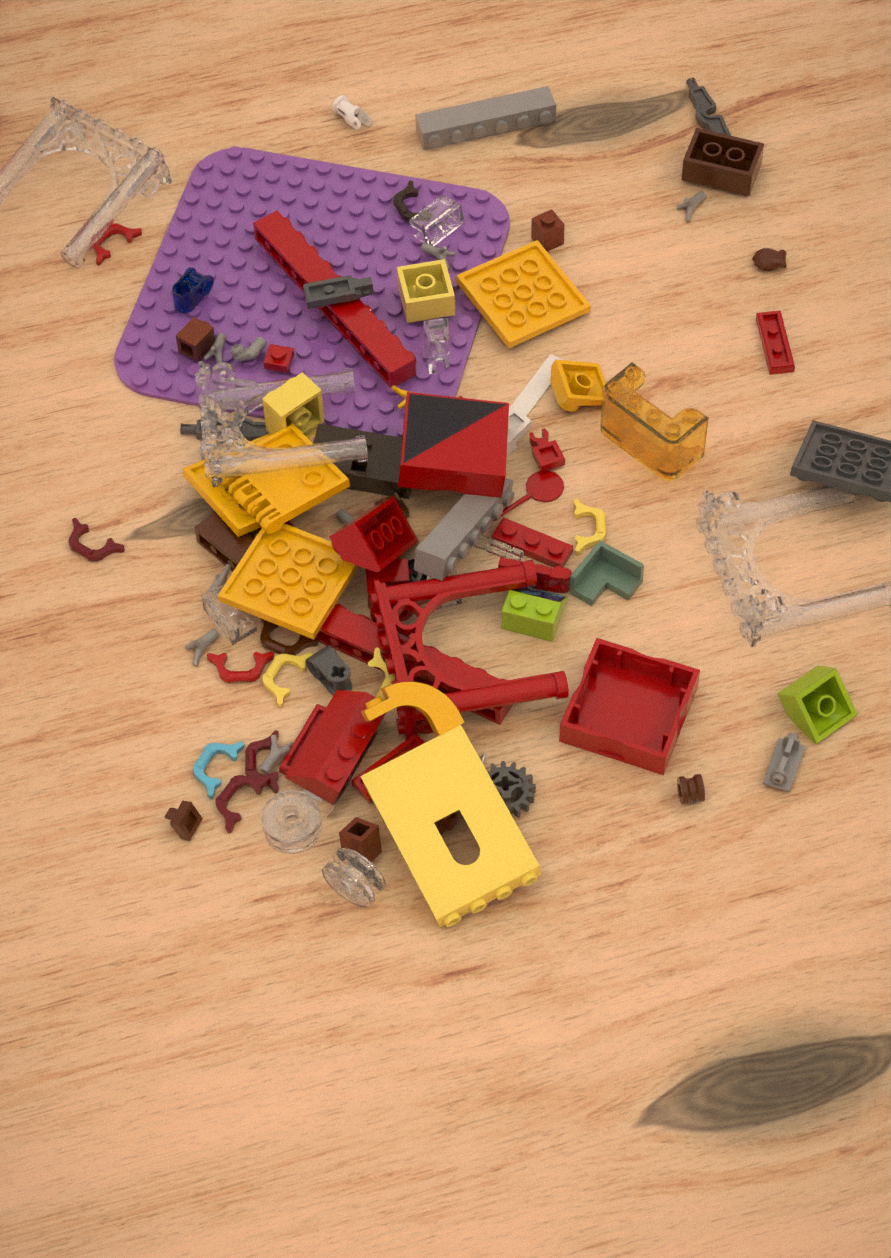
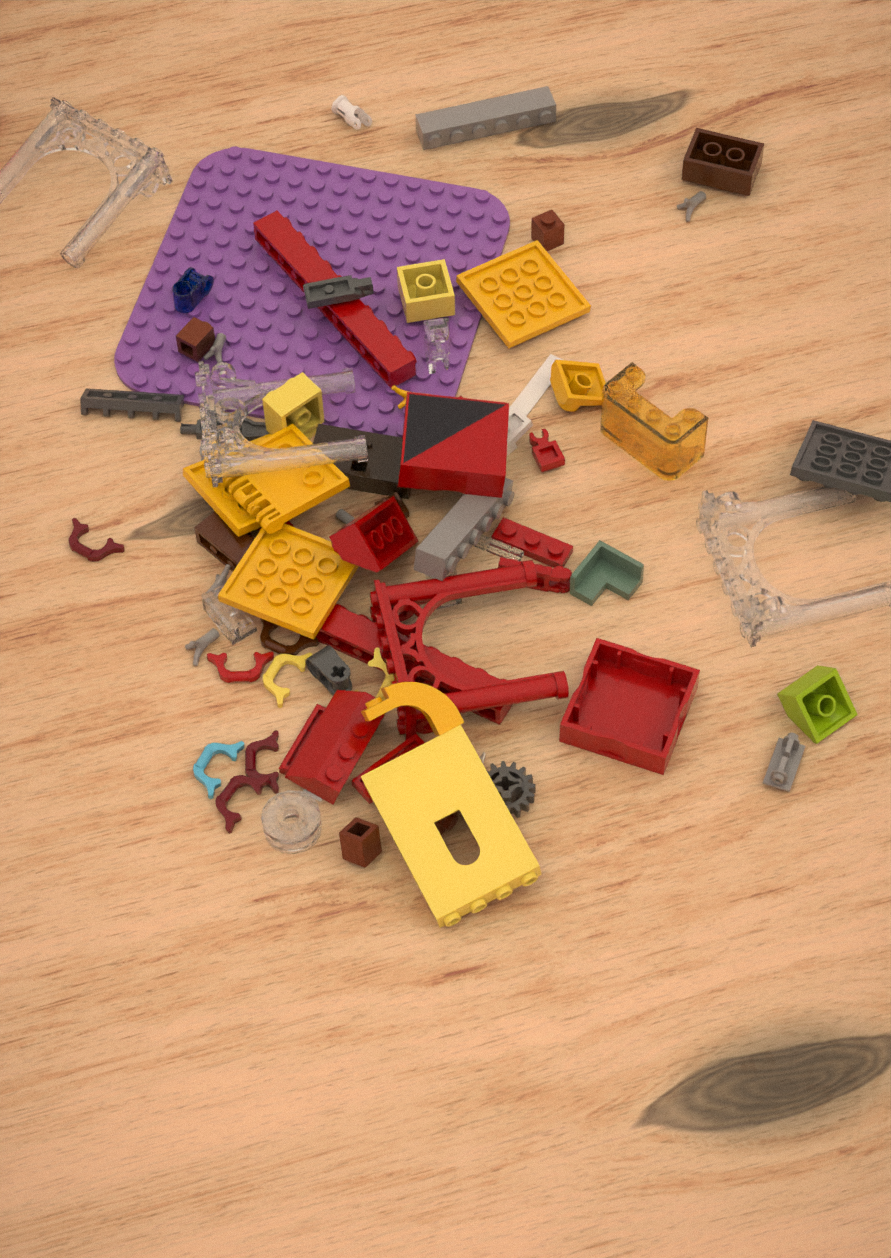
red helmet [91,223,142,266] -> none
reddish brown tile [165,800,203,841] -> none
light grey arm [231,337,267,362] -> none
light grey bar [259,735,293,774] -> none
red plate [263,344,295,373] -> none
clear wheel [322,848,386,908] -> none
sticker [327,726,382,818] -> none
red piece [366,559,428,609] -> none
dark brown helmet [393,181,435,225] -> none
clear hinge [409,195,465,246] -> none
light grey bar [421,242,455,270] -> none
red piece [494,471,564,521] -> none
lime slope [501,587,567,642] -> none
light yellow helmet [574,499,606,555] -> none
reddish brown wheel [677,774,705,804] -> none
dark grey piece [686,77,731,136] -> none
reddish brown animal [752,248,787,271] -> none
red tile [756,310,795,375] -> none
none -> dark grey hinge [80,388,184,422]

